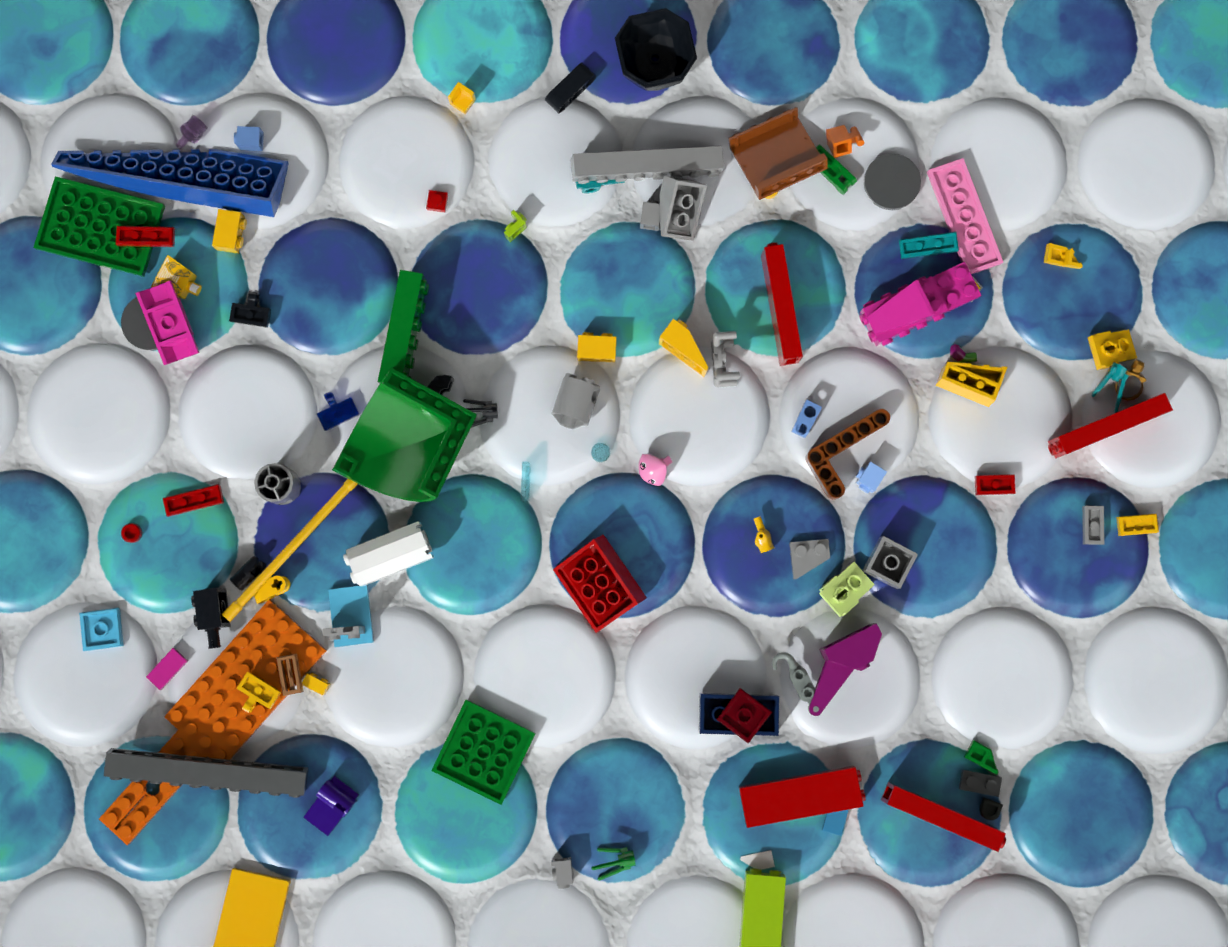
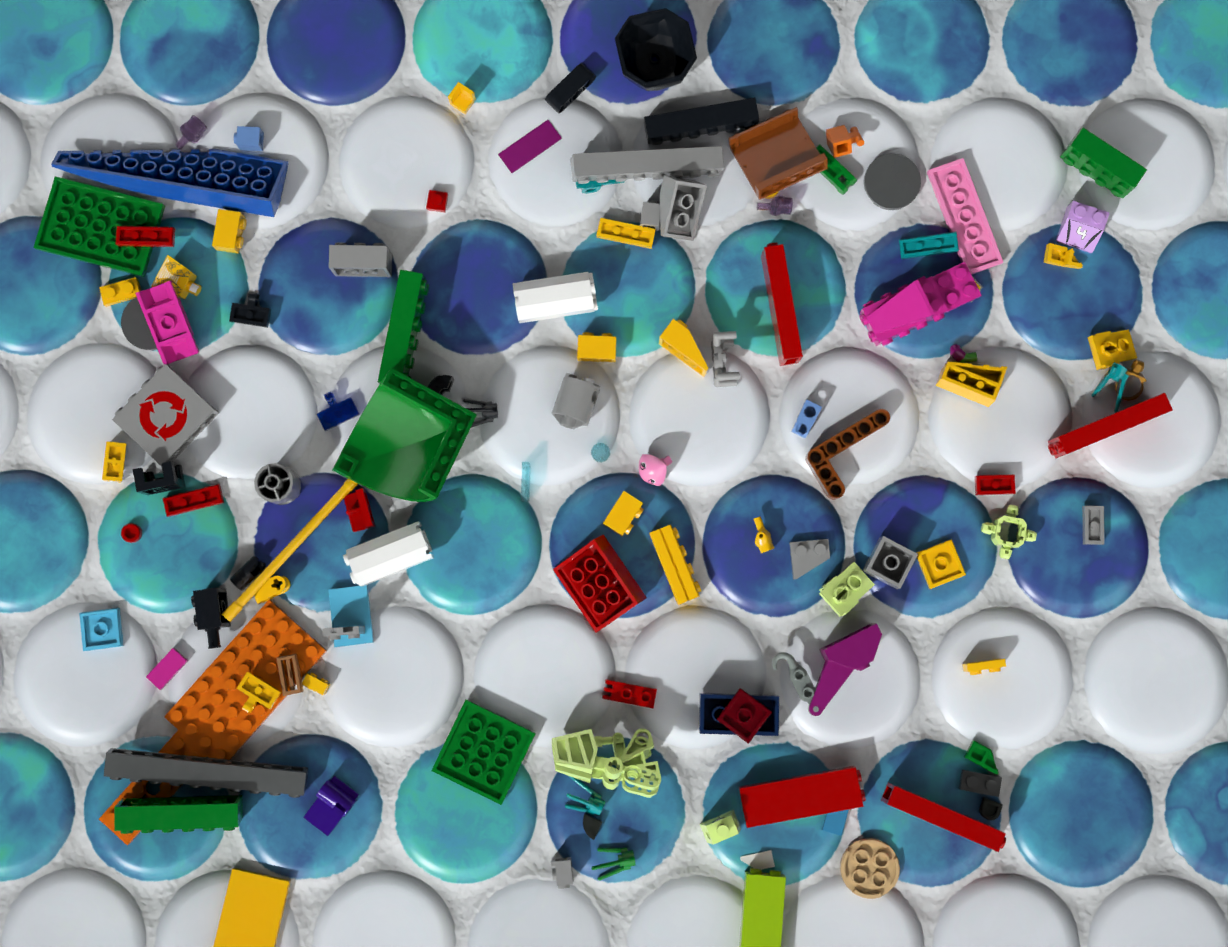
lime bracket [504,210,527,242] -> none
light blue brick [856,462,887,493] -> none
yellow plate [1116,514,1159,536] -> none
none -> yellow plate [99,277,141,307]
none -> yellow hinge [102,441,127,483]
none -> light grey panel [112,364,219,466]
none -> green brick [114,795,243,834]
none -> black panel [132,461,186,495]
none -> light grey brick [329,242,393,277]
none -> red panel [344,488,376,532]
none -> magenta sticker [498,120,562,173]
none -> white brick [513,272,598,323]
none -> yellowish green piece [551,728,661,798]
none -> teal plant [565,776,605,815]
none -> pearl dark grey tile [583,813,602,840]
none -> yellow plate [596,218,656,249]
none -> red hinge [602,680,657,709]
none -> yellow brick [603,491,644,537]
none -> black brick [644,97,759,145]
none -> yellow brick [649,524,702,605]
none -> yellowish green torso [700,810,741,844]
none -> clear purple piece [757,195,793,216]
none -> tan tile [840,838,900,899]
none -> yellow tile [916,539,966,589]
none -> yellow plate [962,659,1006,675]
none -> yellowish green piece [981,505,1037,559]
none -> lavender slope [1056,201,1109,253]
none -> green brick [1060,128,1147,198]

